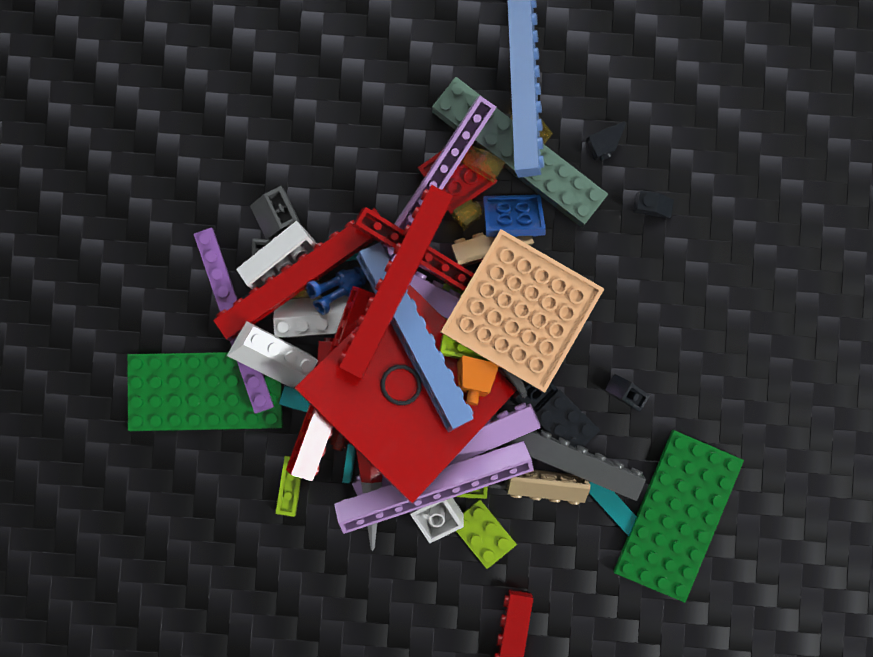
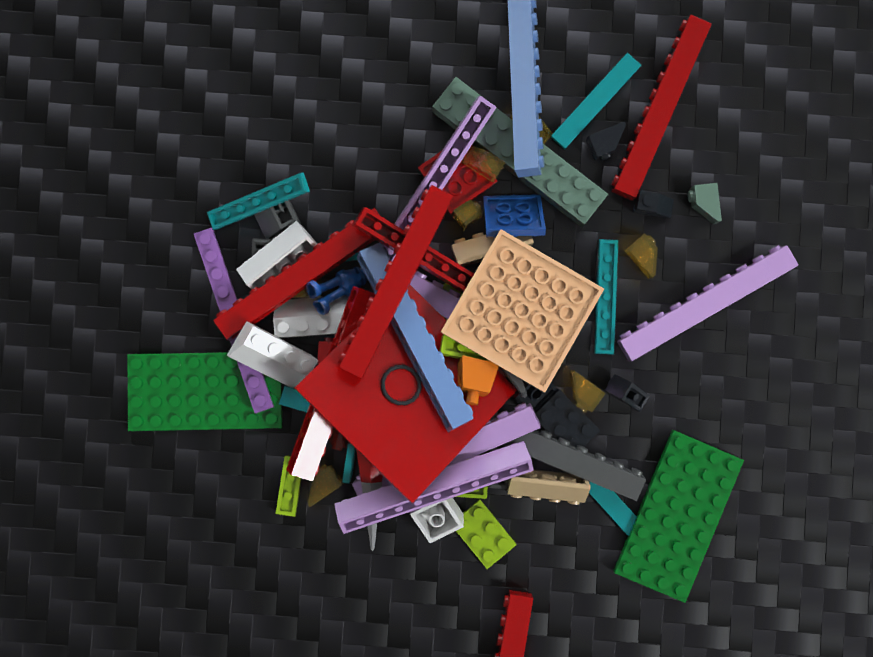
none -> teal tile [207,173,310,230]
none -> clear yellow slope [308,464,344,507]
none -> teal tile [551,52,641,150]
none -> clear yellow slope [570,370,606,412]
none -> teal tile [594,239,618,354]
none -> red brick [611,15,712,201]
none -> lavender brick [617,245,798,361]
none -> clear yellow slope [624,234,658,279]
none -> sand green slope [688,183,722,224]

